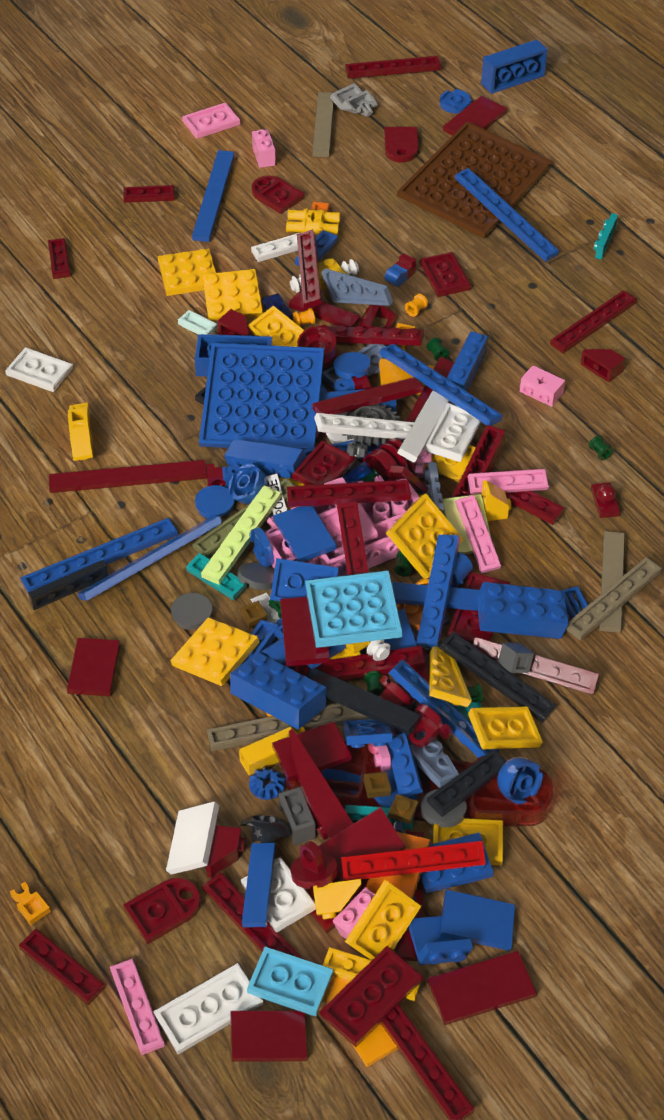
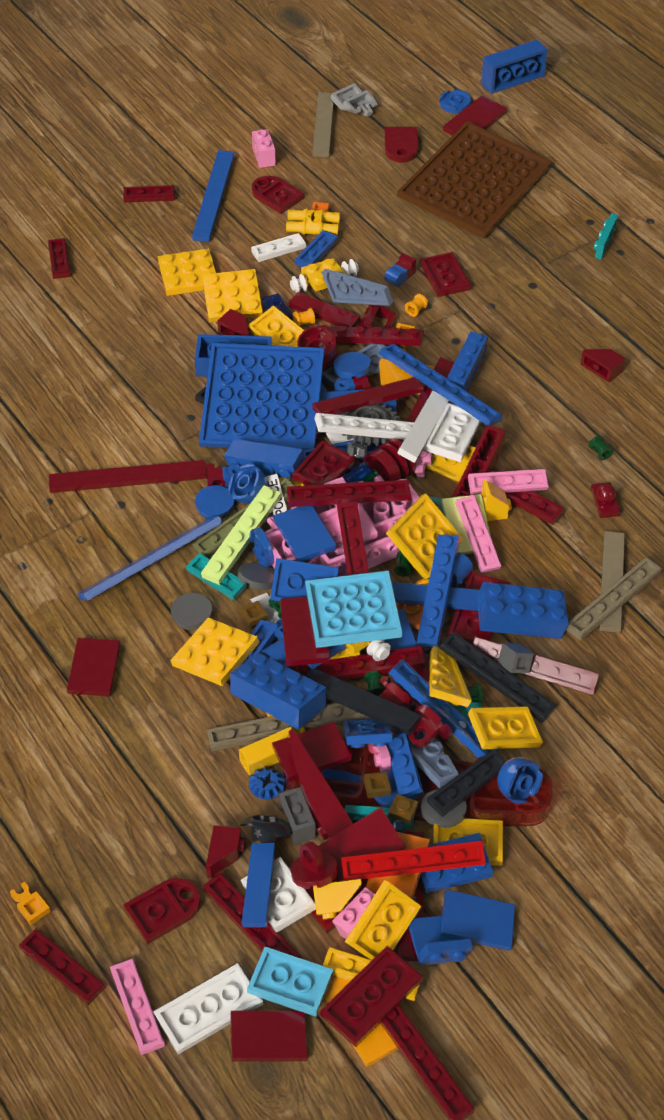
white tile [5,347,73,392] -> none
blue tile [20,518,178,593] -> none
black tile [28,560,108,610] -> none
yellow slope [68,402,93,461] -> none
white tile [166,802,219,874] -> none
light aqua tile [178,310,218,335] -> none
bright pink tile [182,103,240,139] -> none
dark red plate [297,229,323,309] -> none
dark red plate [345,56,441,79] -> none
dark red tile [388,466,428,494] -> none
sand blue wing [424,462,444,513] -> none
dark green bush [426,337,449,362] -> none
dark red tile [427,951,537,1026] -> none
blue tile [455,168,559,262] -> none
bright pink brick [520,366,565,407] -> none
dark red tile [550,290,637,354] -> none
blue tile [562,586,588,619] -> none

